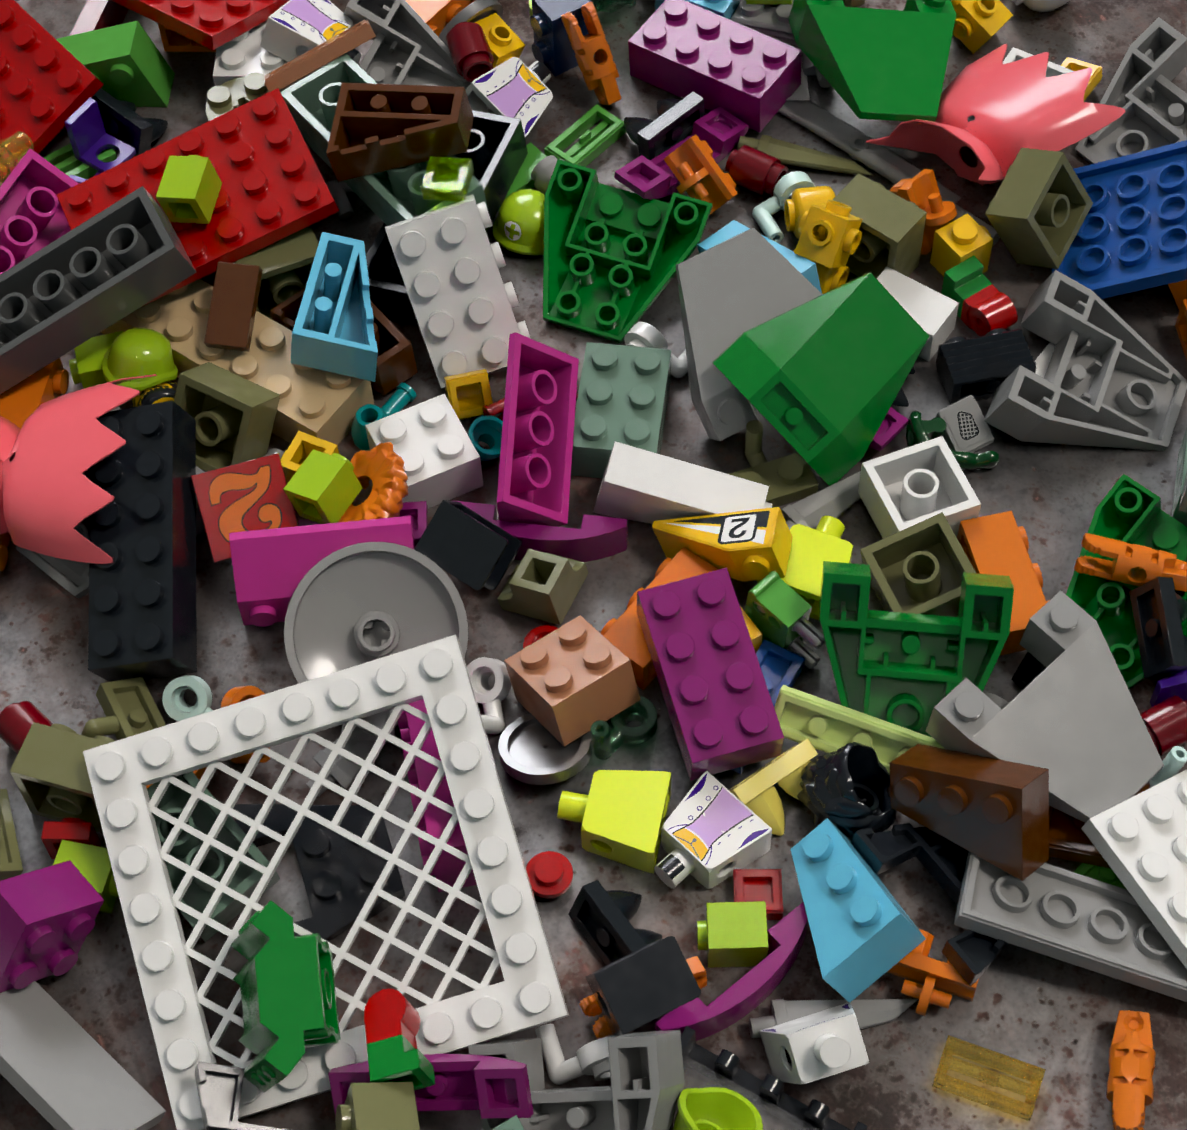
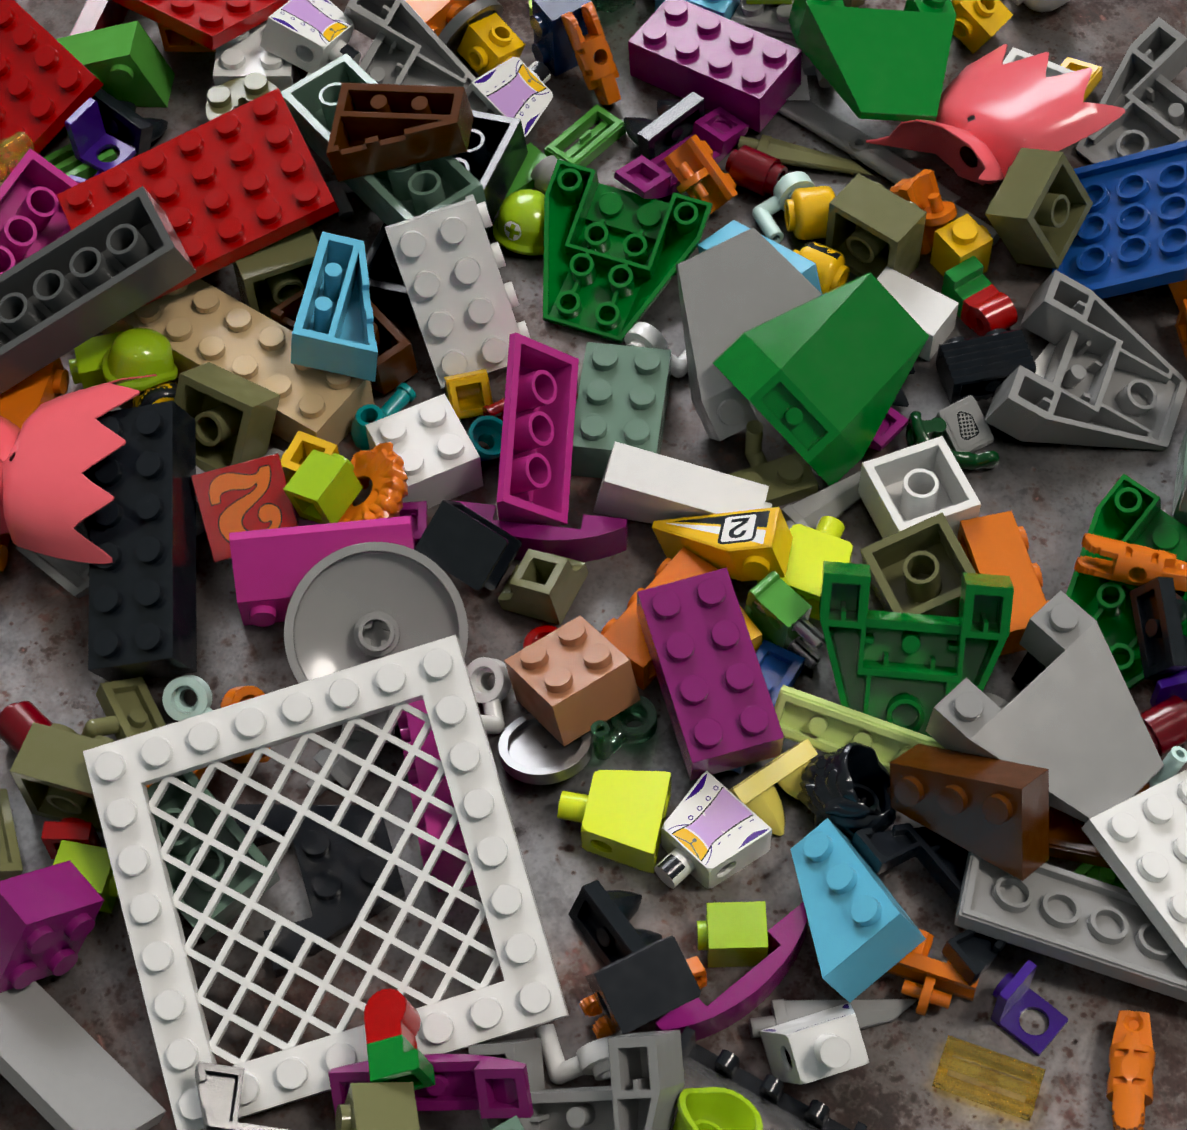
lime brick [156,155,222,224] -> none
reddish brown tile [204,262,263,352] -> none
green slope [230,900,341,1092] -> none
nougat tile [264,19,376,92] -> none
clear neon green plate [421,156,474,202] -> none
dark red brick [445,22,494,82] -> none
red plate [526,851,573,899] -> none
red tile [733,869,783,920] -> none
yellow brick [794,200,863,268] -> none
none -> dark purple bracket [990,960,1068,1056]

